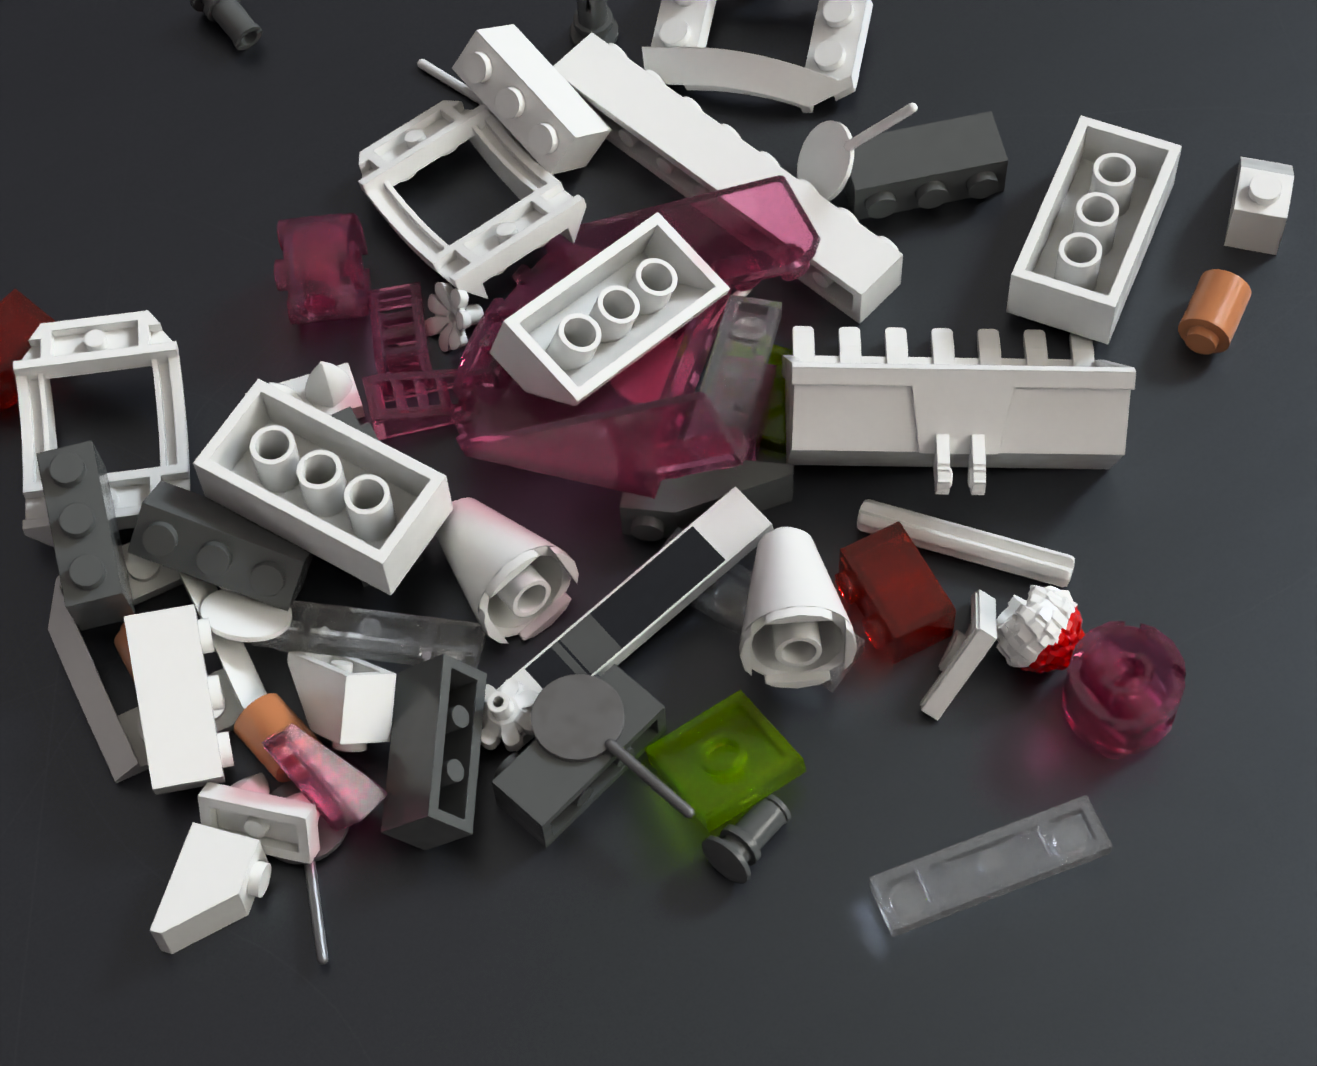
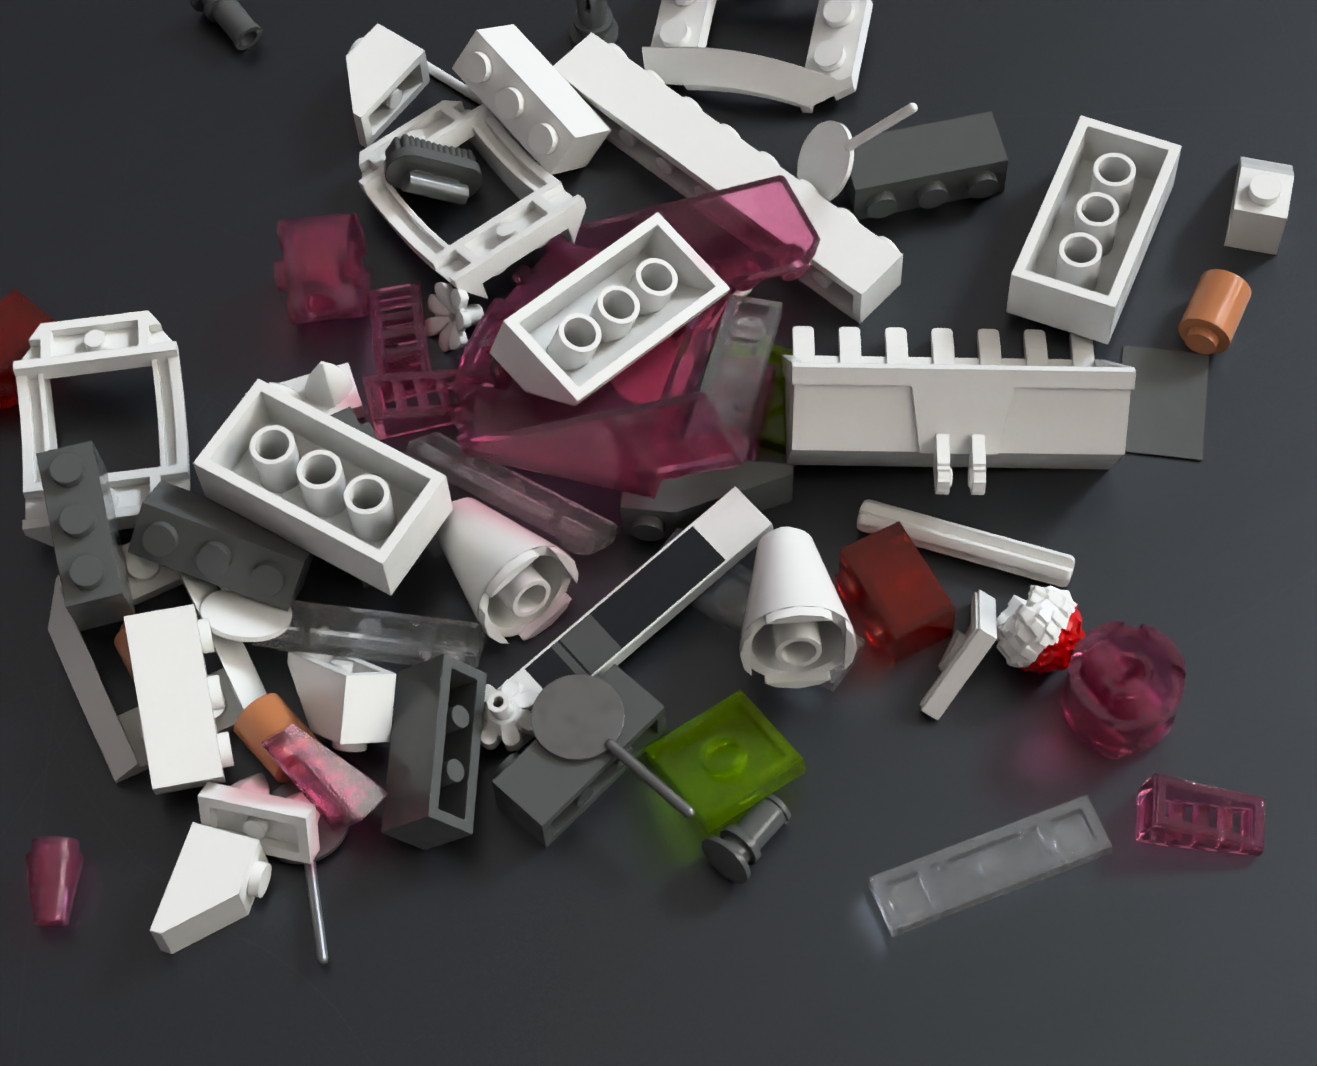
none -> clear pink cone [25,836,85,927]
none -> white slope [346,23,430,148]
none -> dark grey piece [384,134,482,205]
none -> clear plate [405,431,619,555]
none -> dark grey sticker [1121,345,1209,460]
none -> clear pink slope [1135,773,1265,856]

